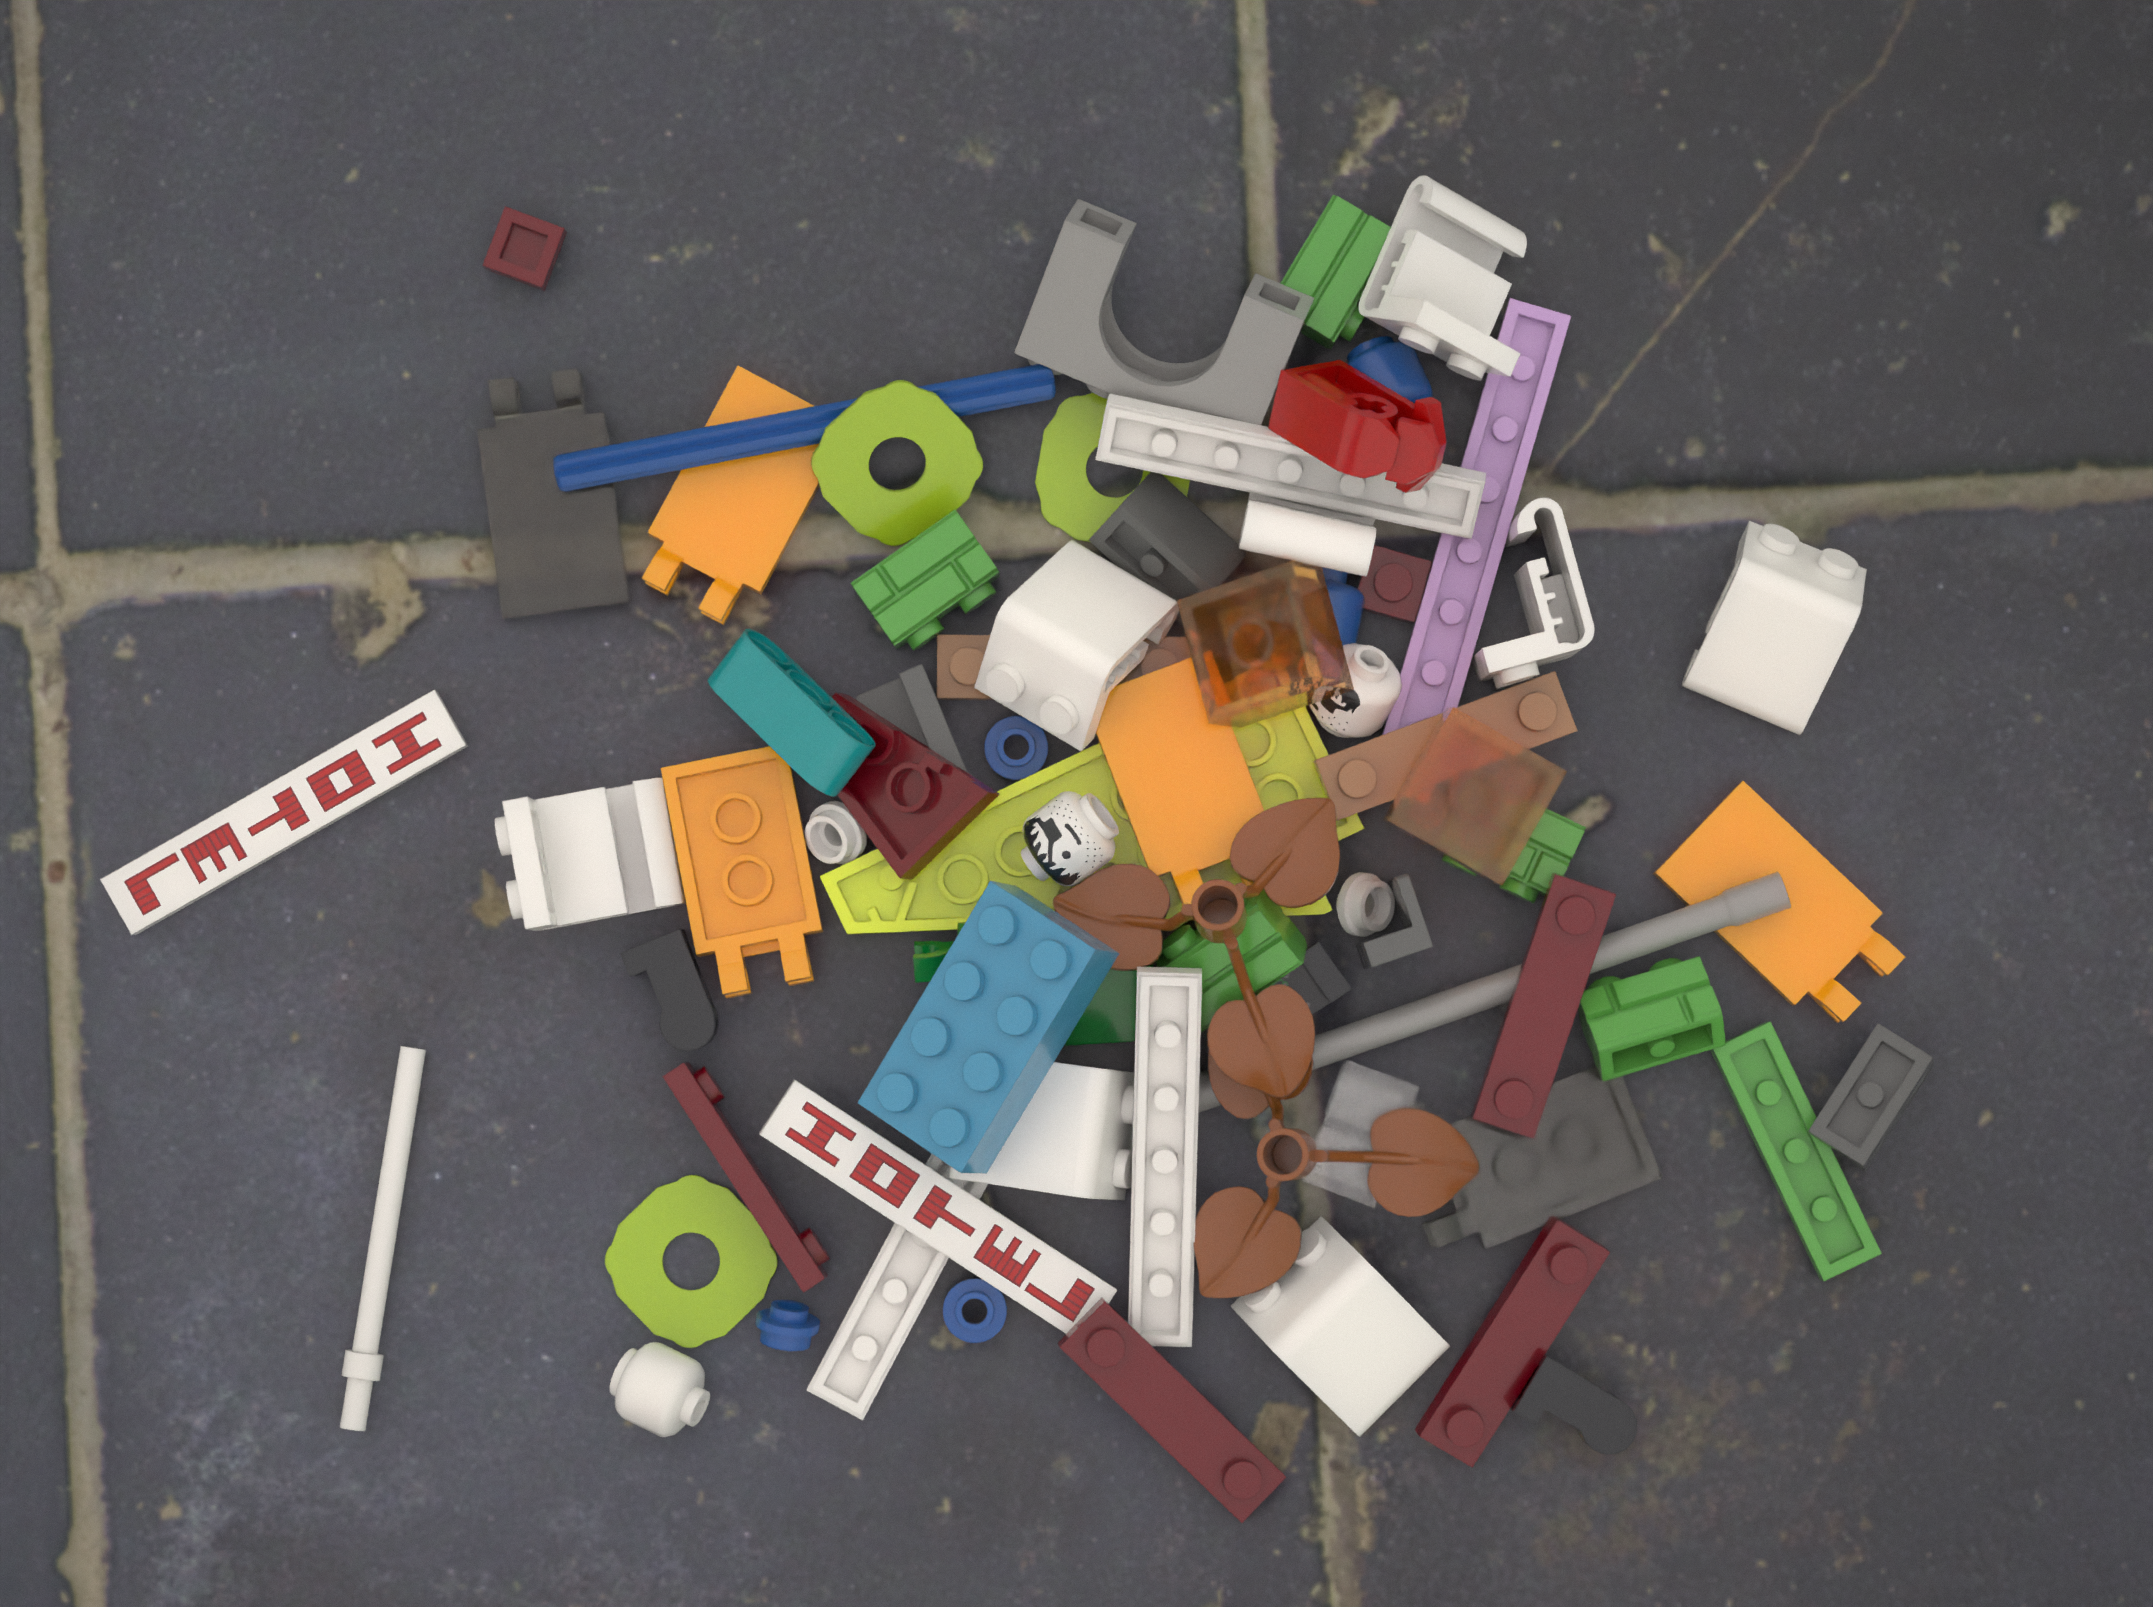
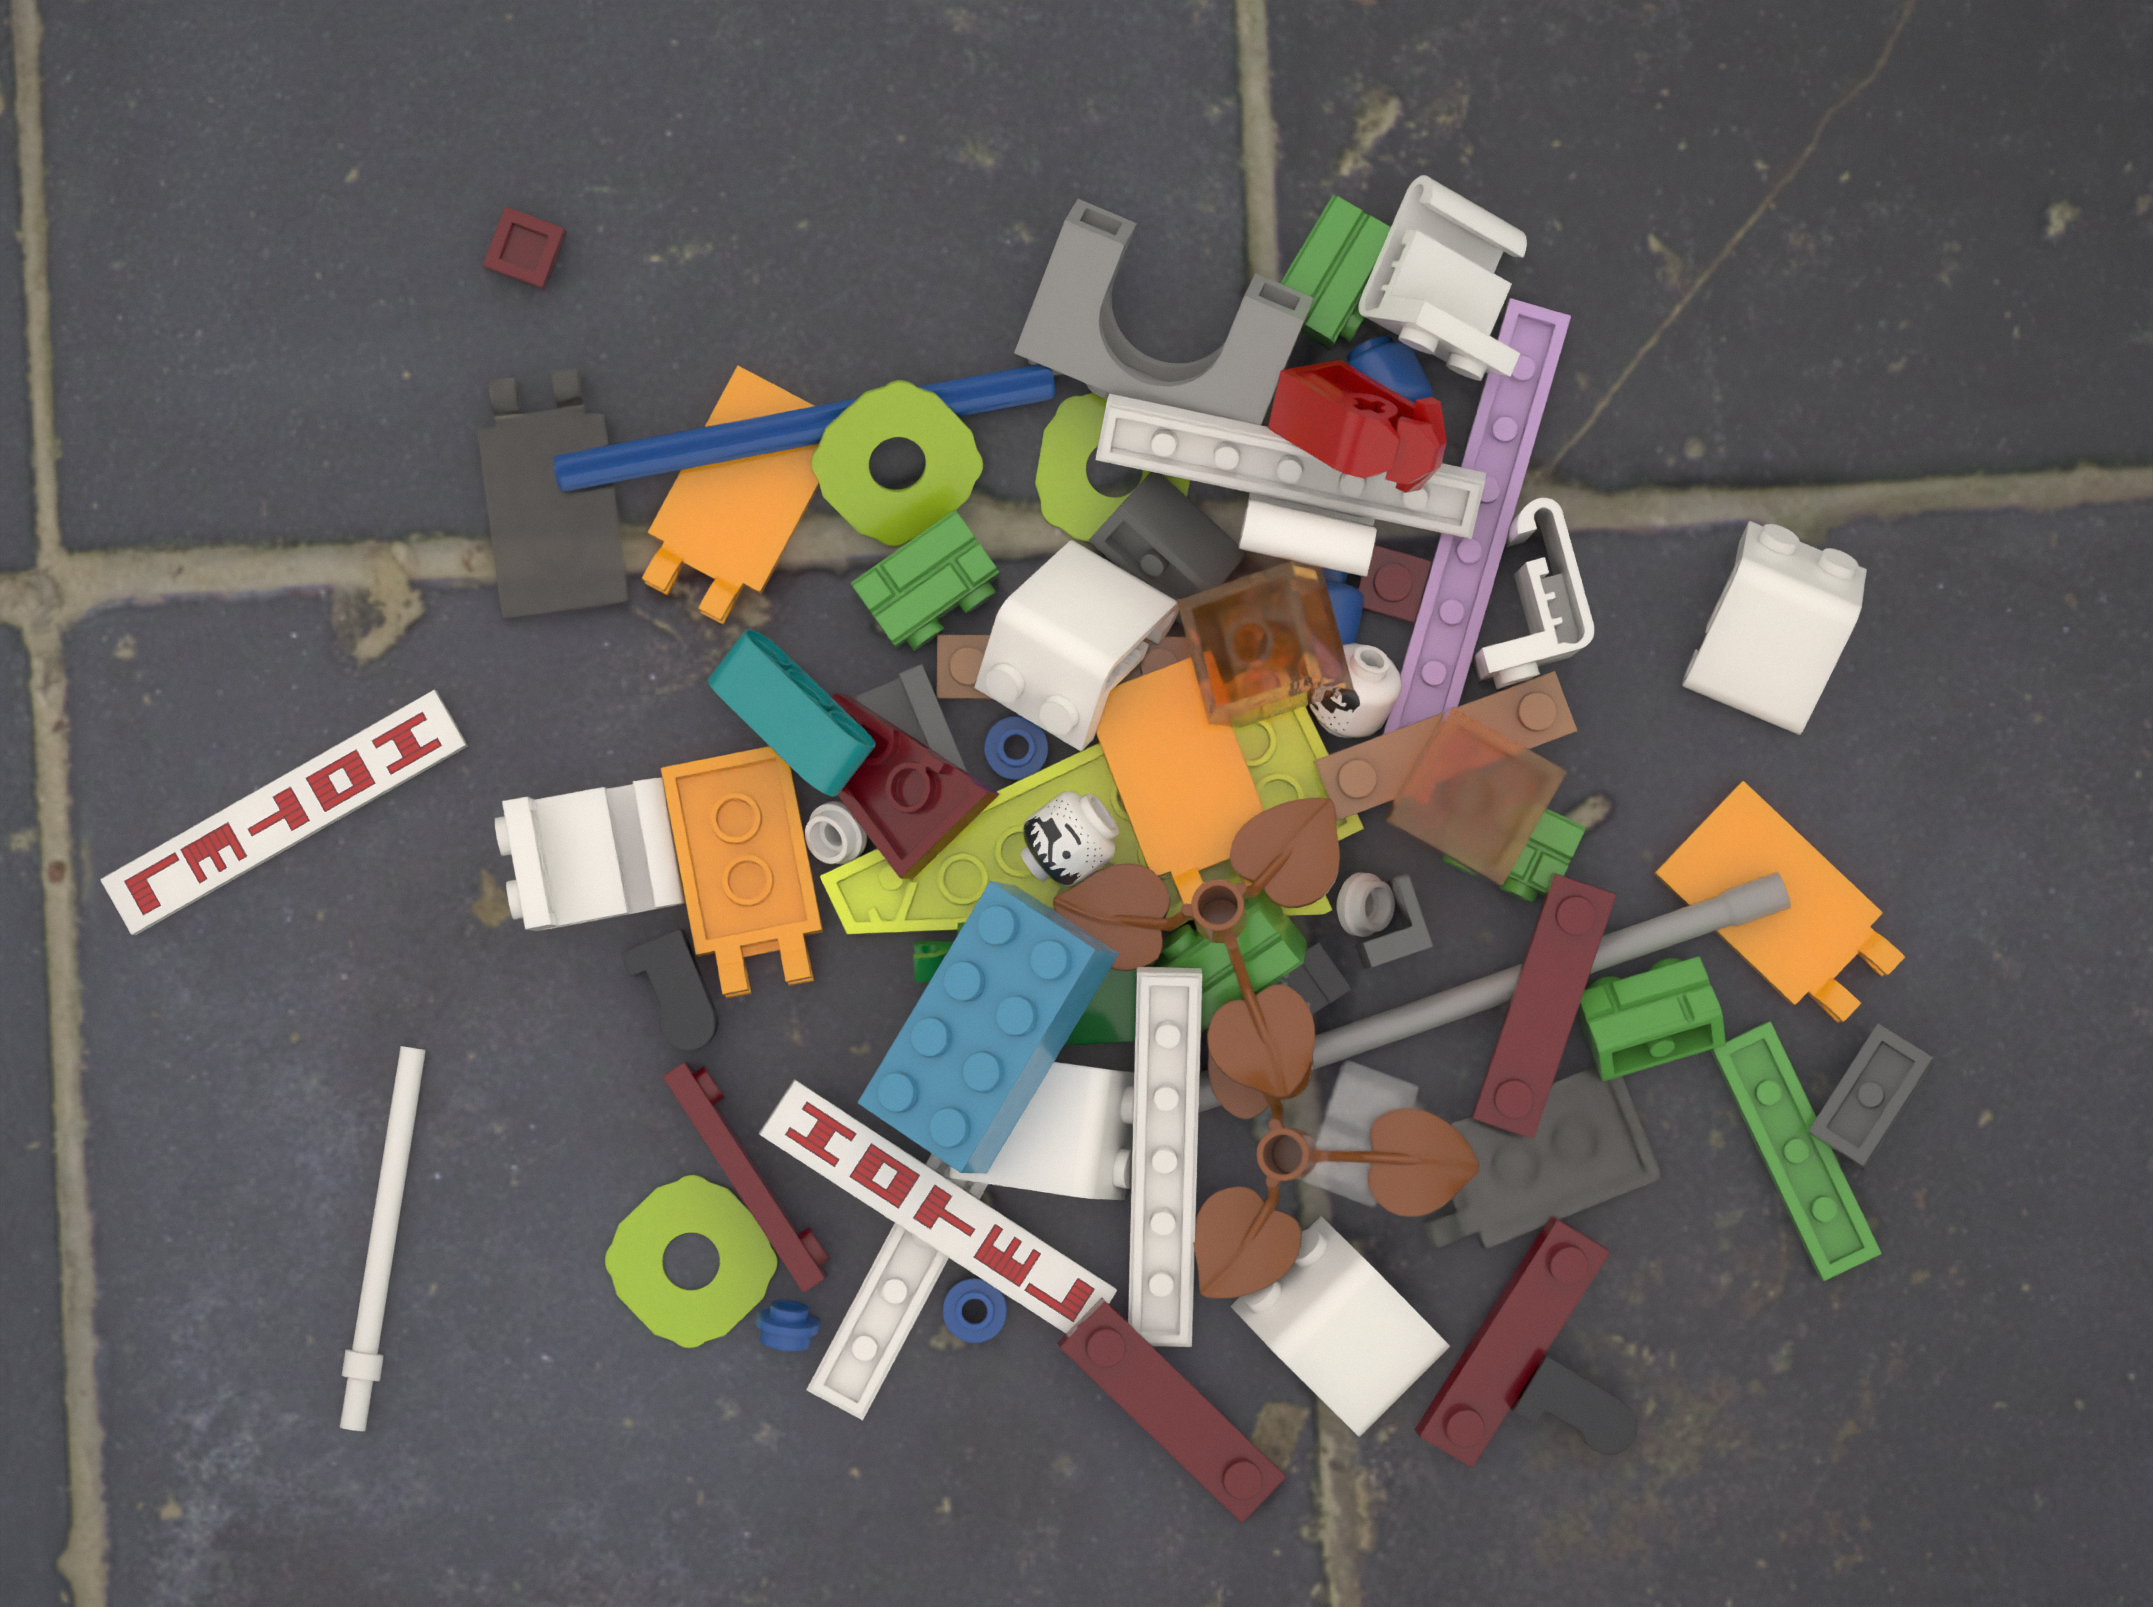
white head [610,1342,710,1437] -> none

